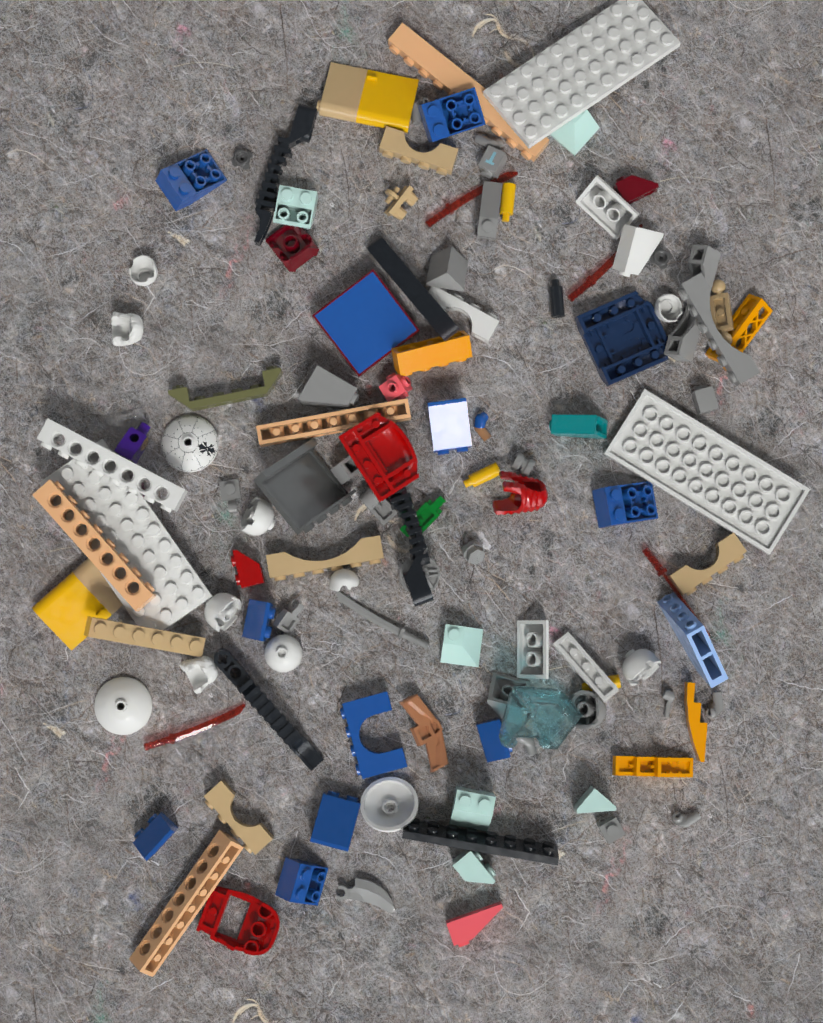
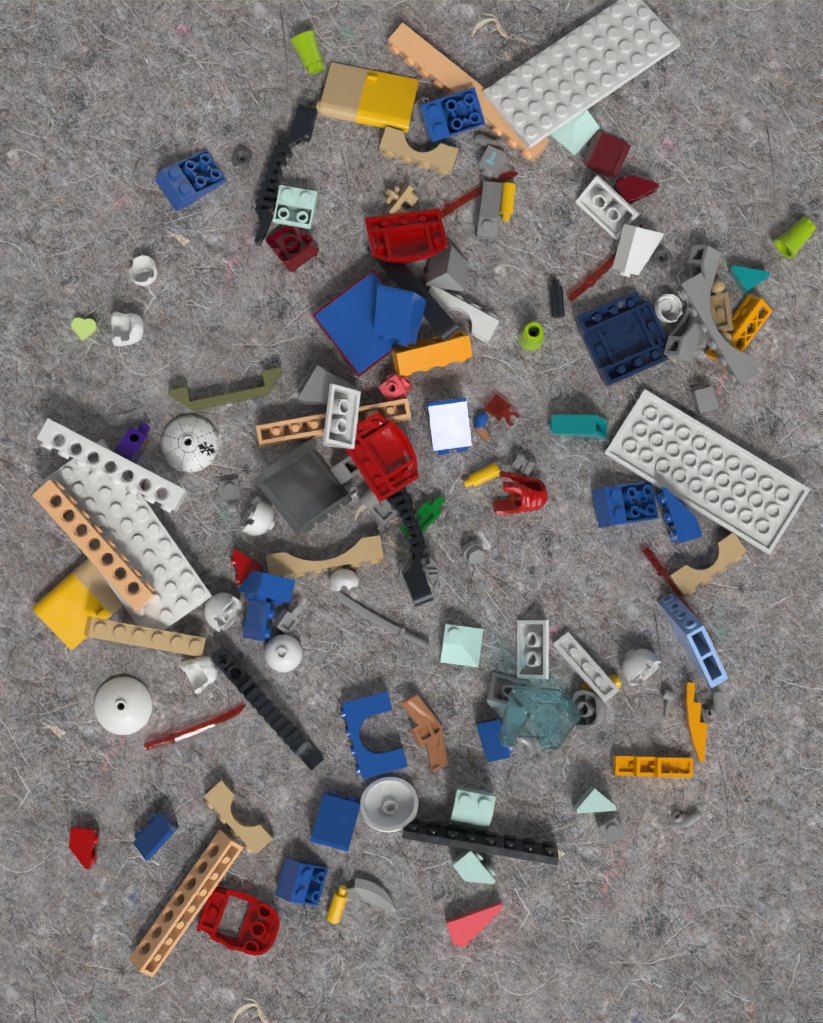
none -> red slope [69,826,100,870]
none -> yellowish green tile [71,317,97,341]
none -> blue slope [238,571,295,605]
none -> lime plant [290,30,325,75]
none -> white slope [323,384,361,449]
none -> yellow cylinder [326,885,348,924]
none -> red slope [364,209,448,263]
none -> blue slope [373,284,427,346]
none -> clear red plate [484,394,520,427]
none -> lime plant [518,322,545,351]
none -> dark red slope [583,131,631,177]
none -> blue slope [655,487,703,545]
none -> teal slope [729,265,770,294]
none -> lime plant [774,217,816,259]

